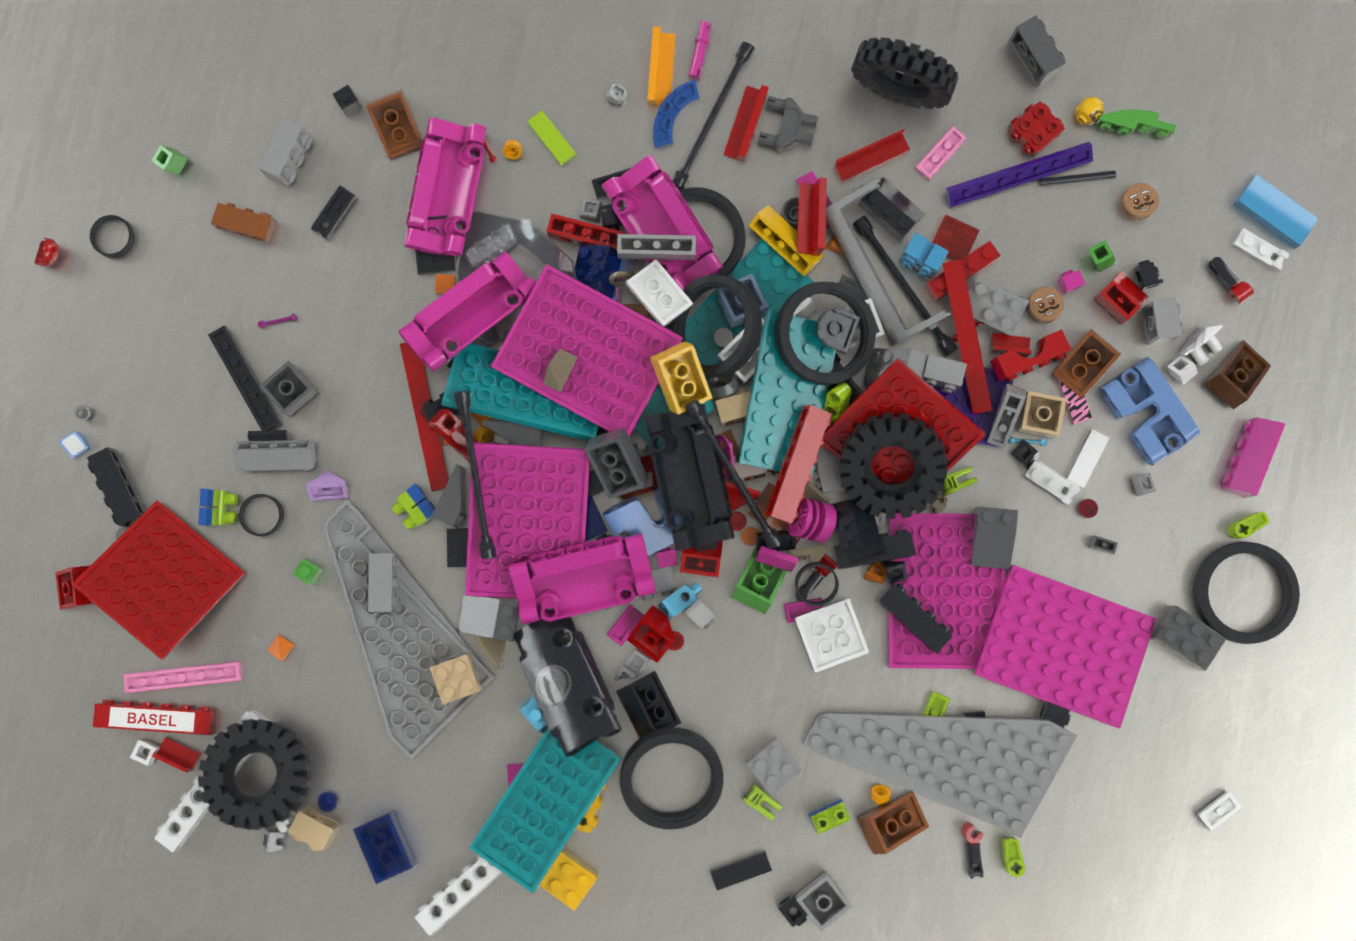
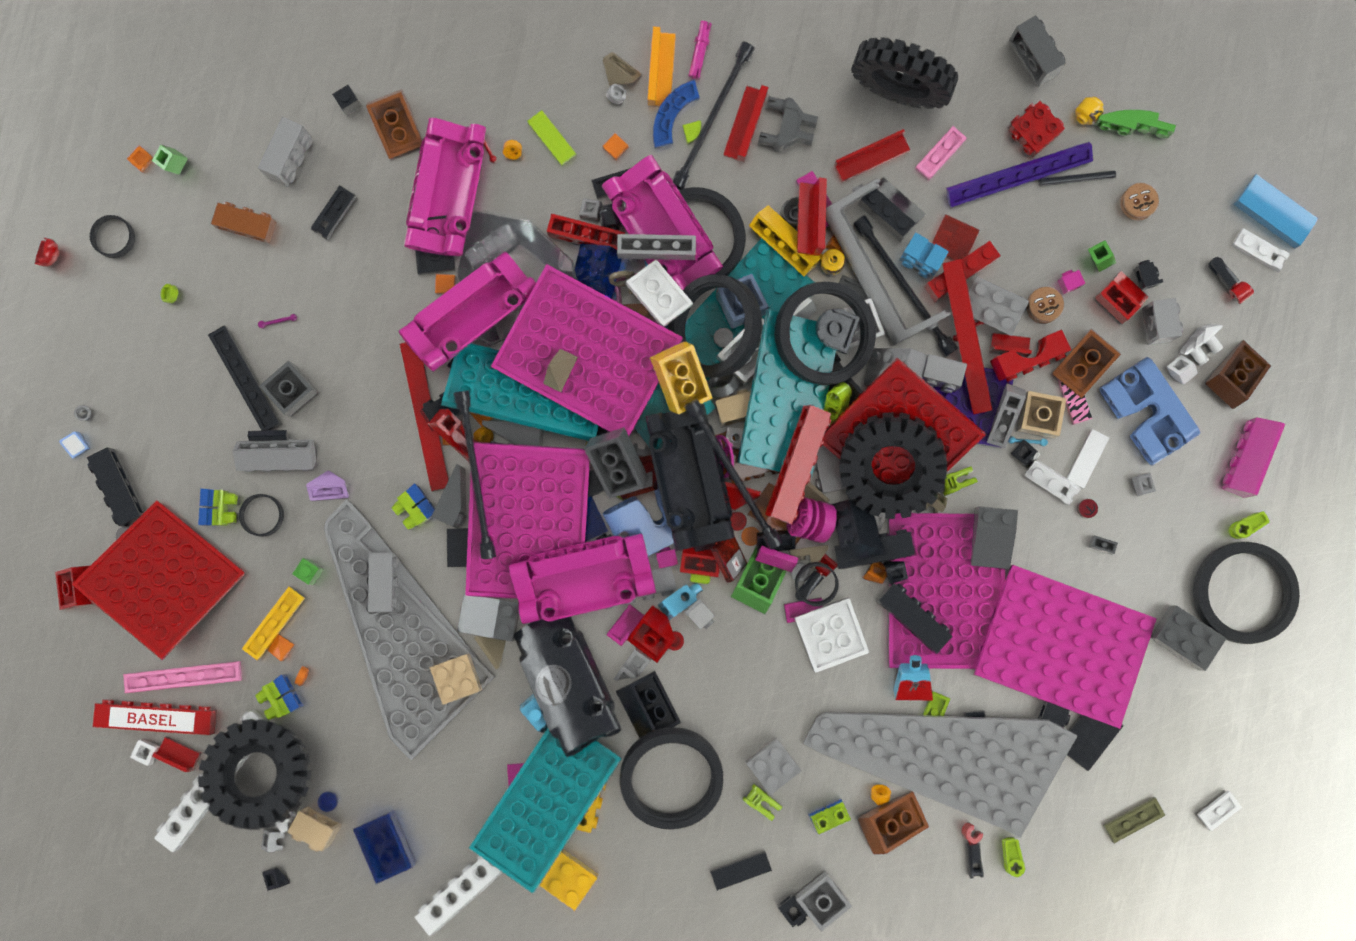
none -> orange tile [127,146,153,173]
none -> lime tile [160,284,178,304]
none -> yellow plate [242,586,305,660]
none -> hips [255,674,303,720]
none -> black slope [262,868,290,891]
none -> orange tile [294,666,310,686]
none -> orange tile [602,133,629,161]
none -> dark tan slope [603,52,642,86]
none -> lime tile [683,120,701,145]
none -> lime tile [690,574,710,584]
none -> clear red tile [711,538,747,583]
none -> white plate [725,427,743,450]
none -> light grey tile [790,562,810,582]
none -> yellow head [820,249,845,276]
none -> torso [893,655,933,701]
none -> black tile [1067,715,1124,772]
none -> olive tile [1104,797,1166,843]

